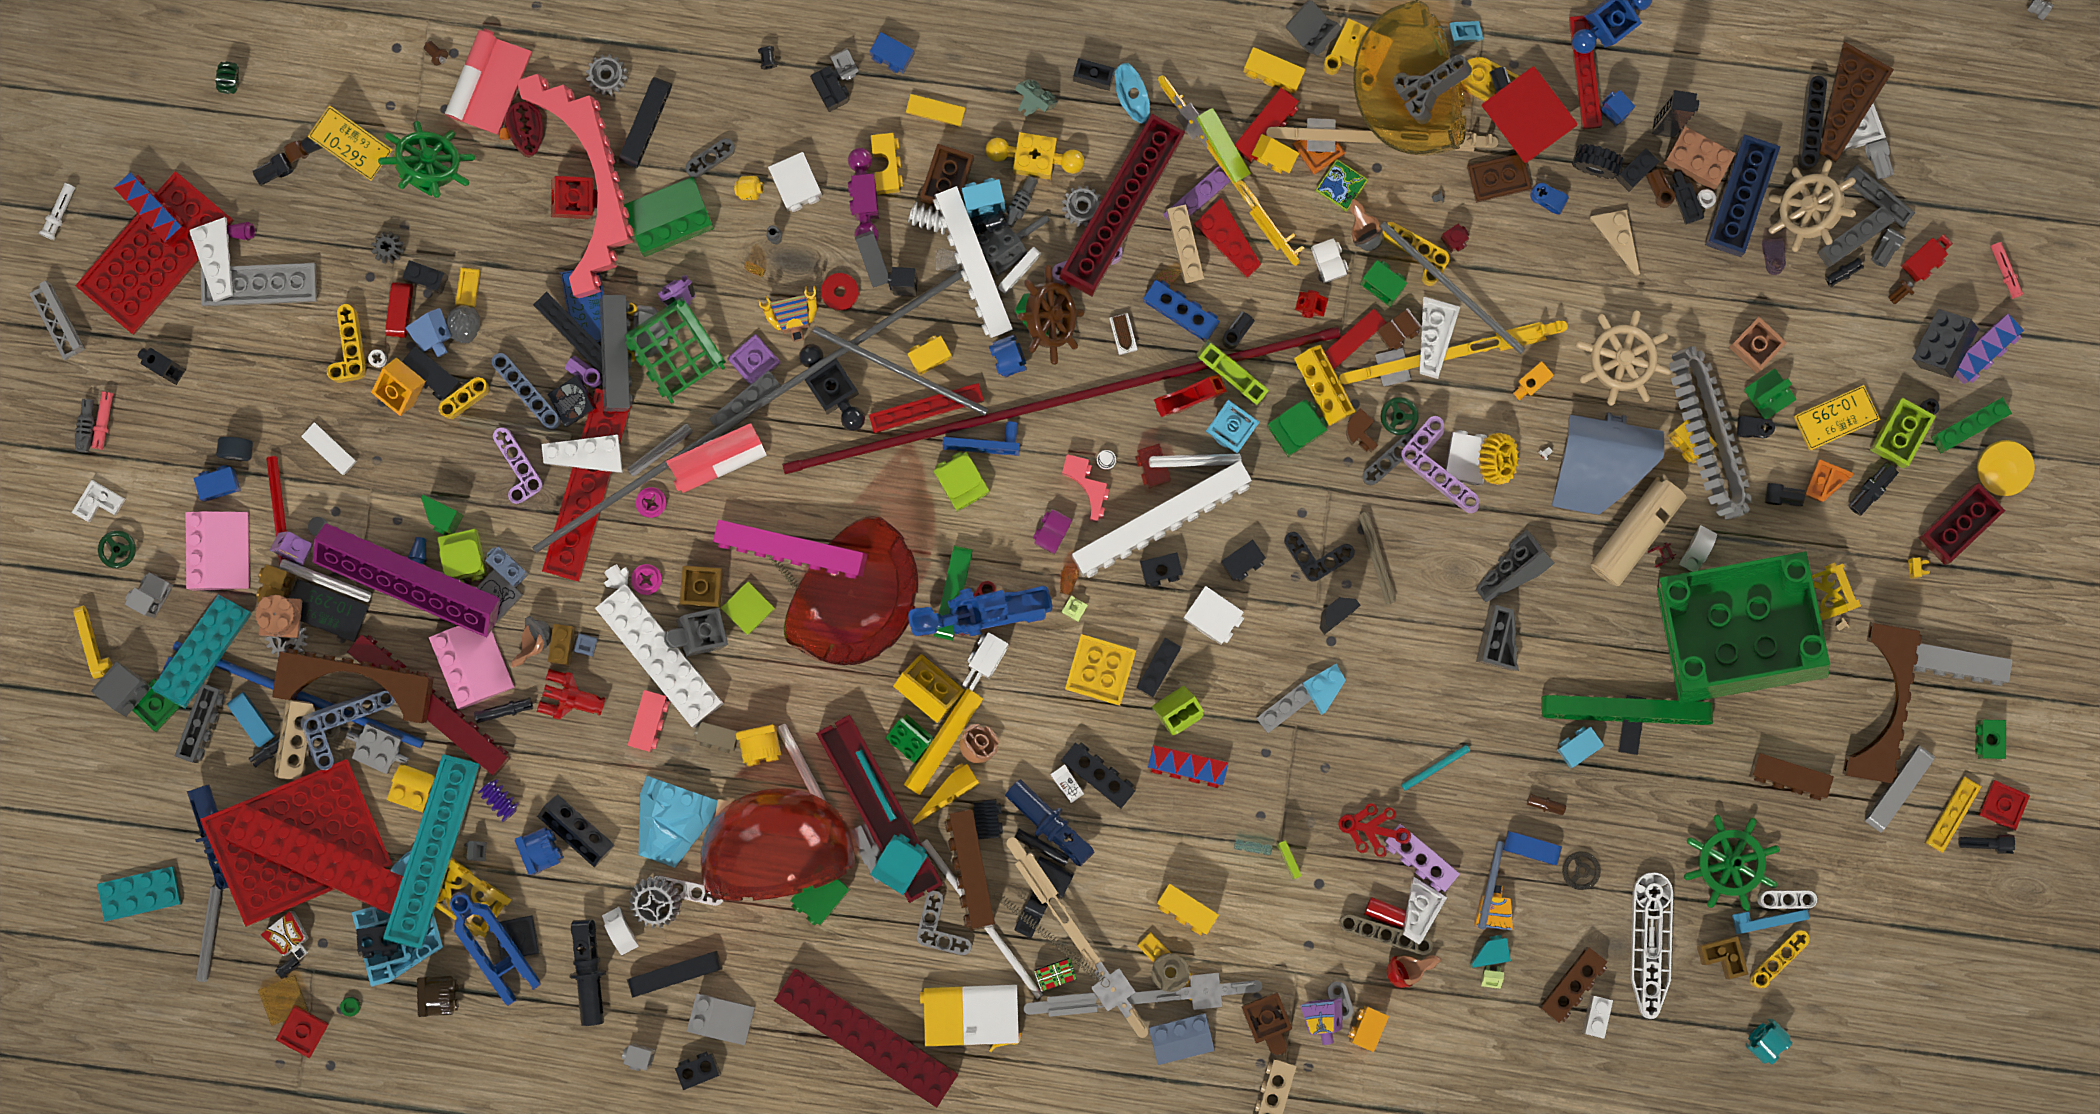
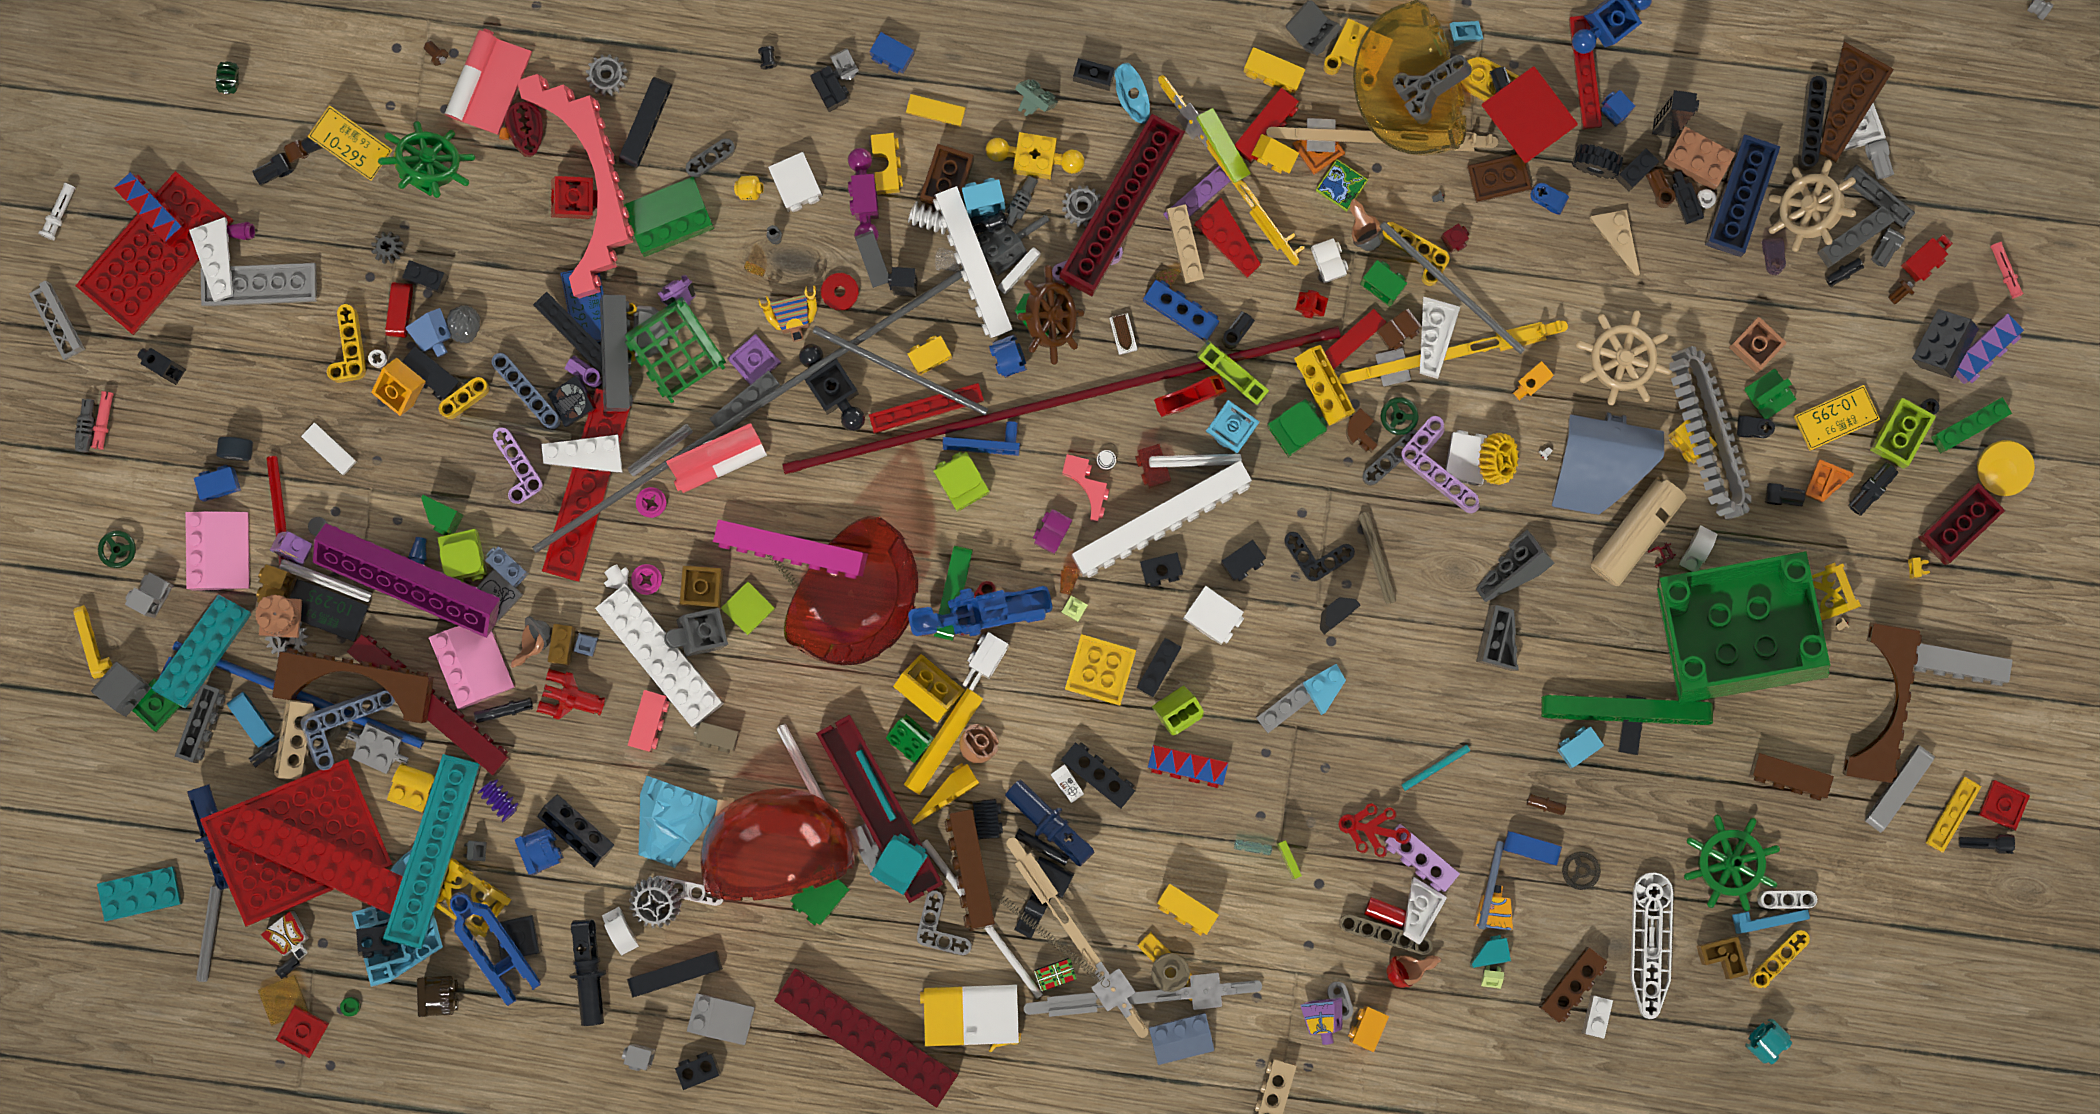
white tile [72,480,126,523] -> none
yellow tile [455,267,480,308] -> none
yellow piece [736,724,781,767] -> none
reddish brown brick [1241,992,1292,1055] -> none
green brick [1975,720,2006,760] -> none

